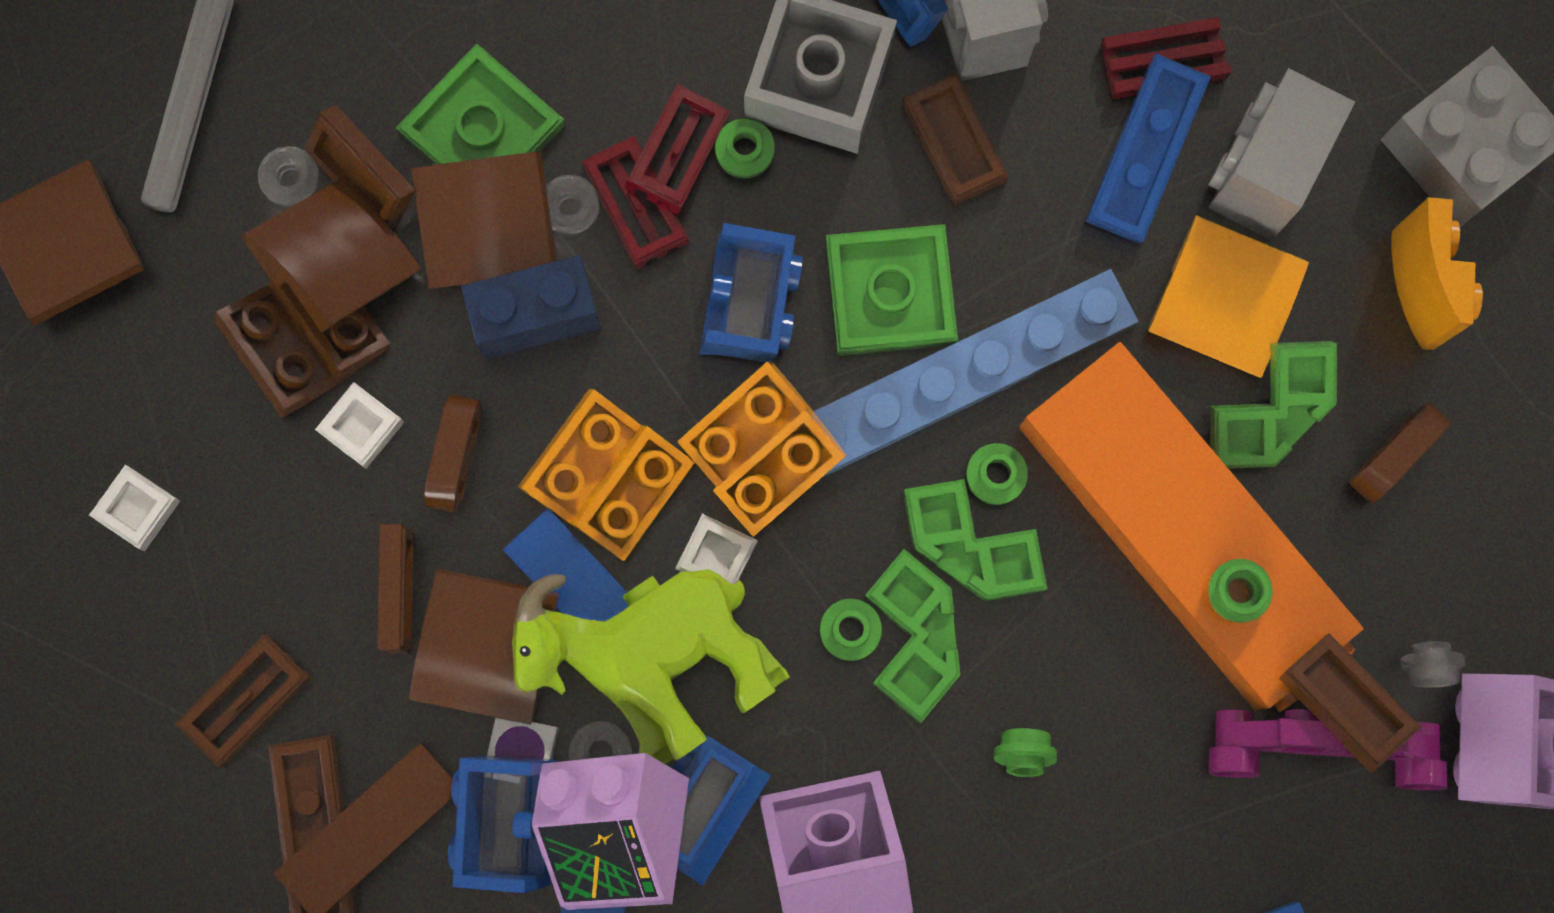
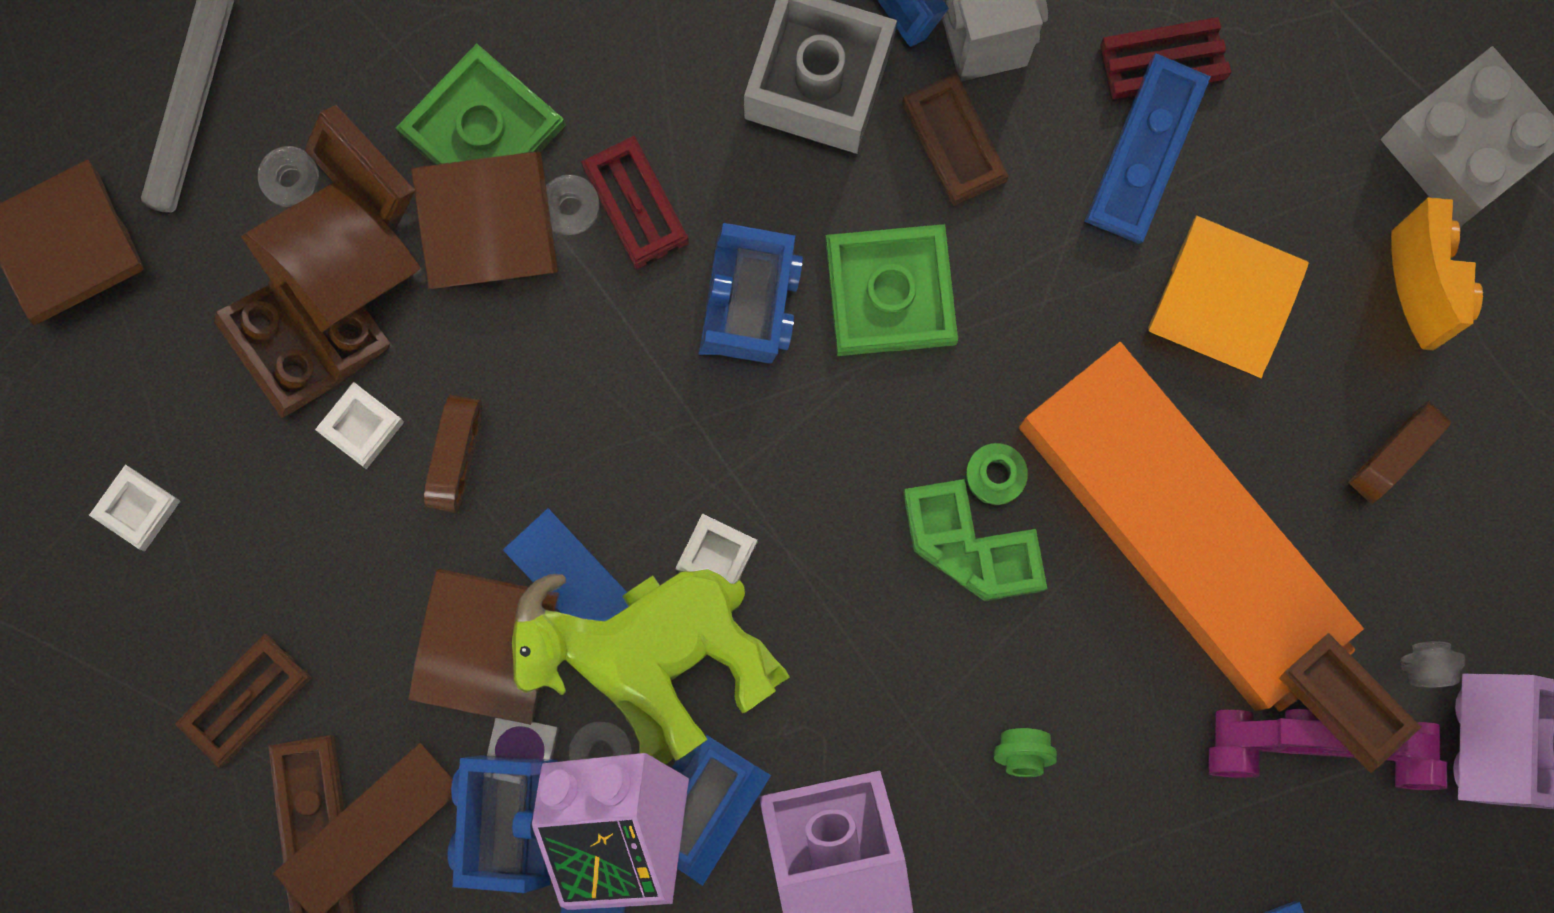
reddish brown tile [377,524,414,654] -> none
dark blue brick [461,255,601,360] -> none
light orange slope [518,389,695,561] -> none
dark red tile [624,83,730,215] -> none
light orange slope [677,360,847,537] -> none
bright green plate [715,118,775,178] -> none
medium blue plate [814,269,1139,477] -> none
bright green plate [820,599,882,661] -> none
bright green tile [864,549,961,724] -> none
bright green plate [1207,559,1273,623] -> none
light grey brick [1208,68,1355,241] -> none
bright green tile [1210,341,1337,469] -> none

